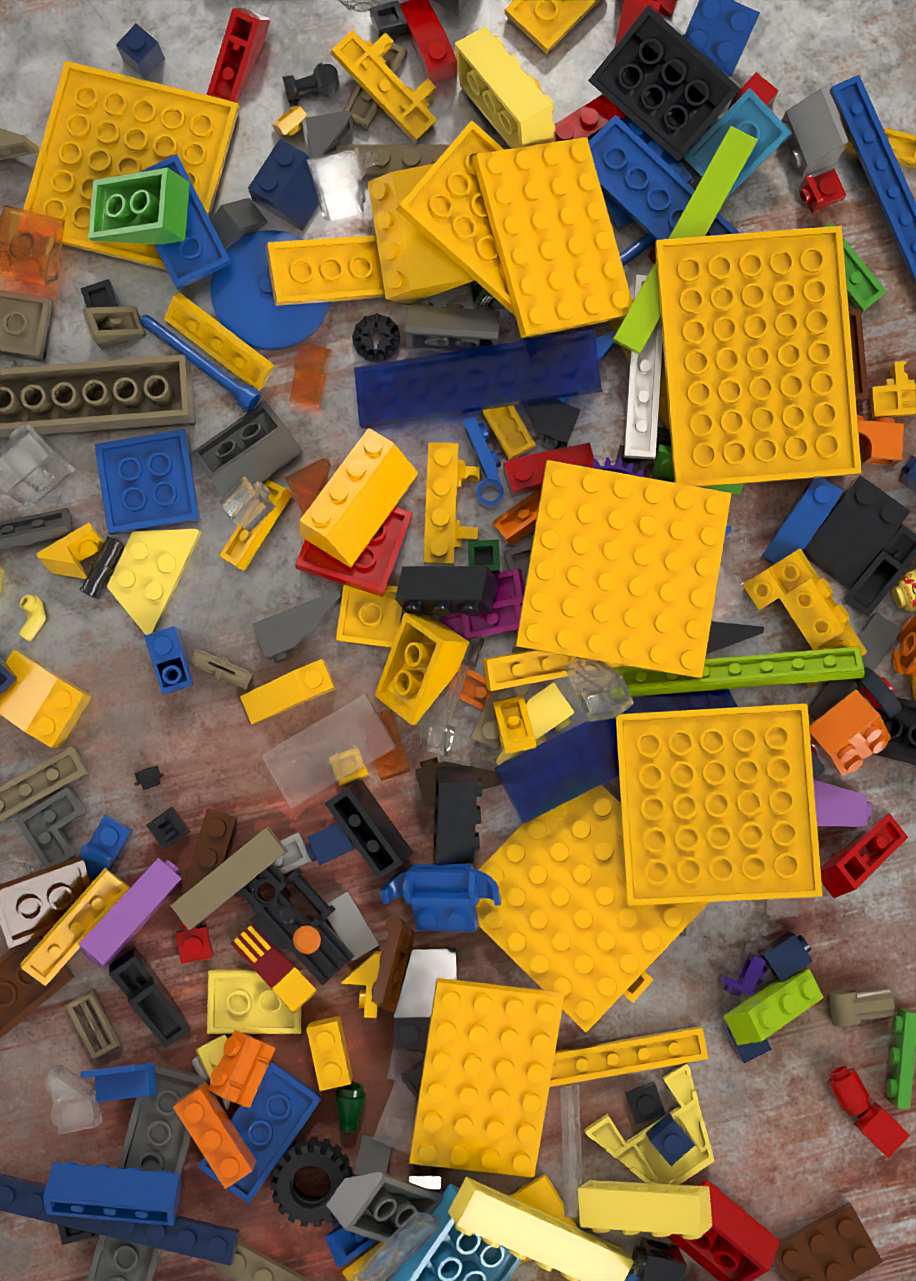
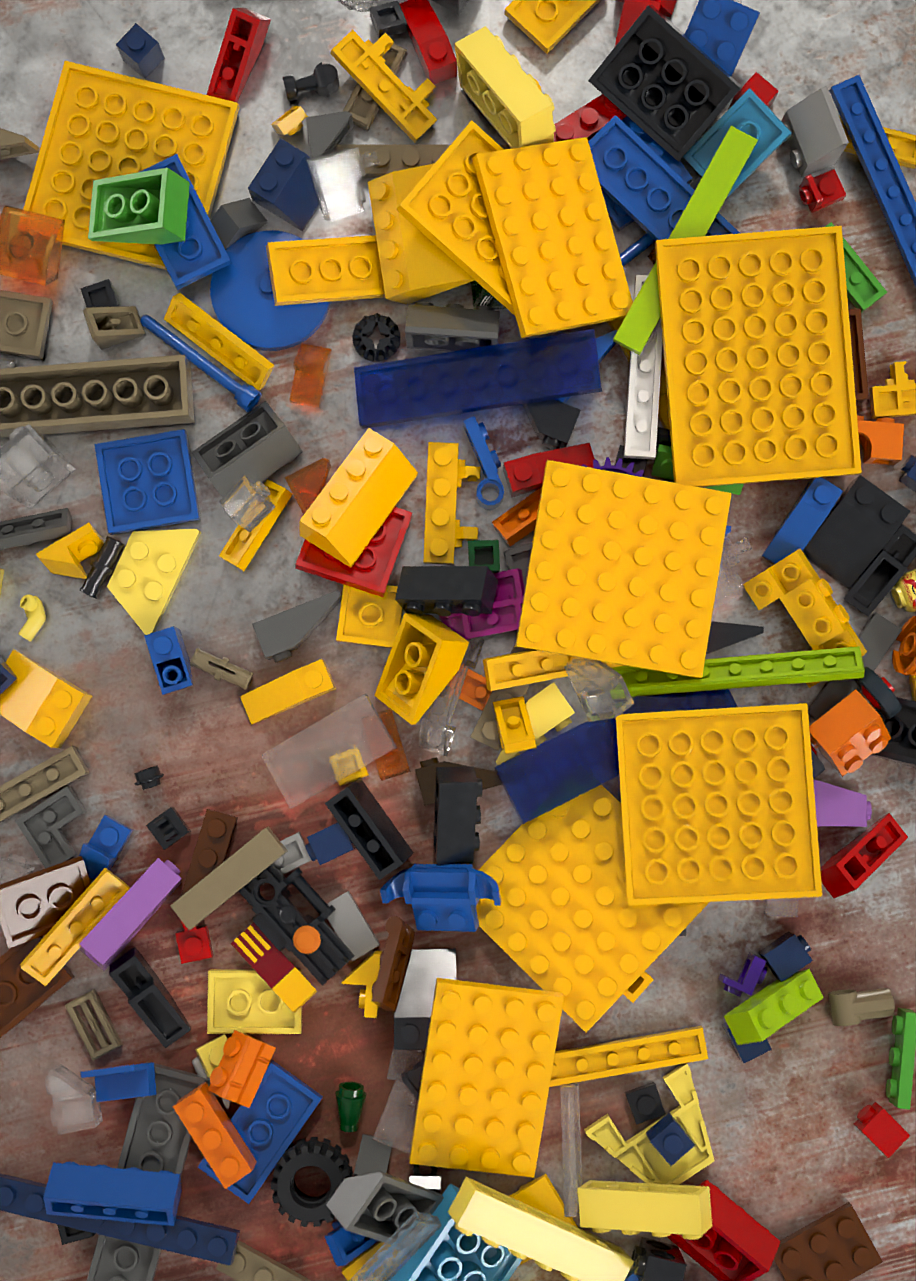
yellow brick [306,1016,353,1091] -> none
yellow plate [480,393,536,461] -> none
red brick [827,1066,871,1116] -> none

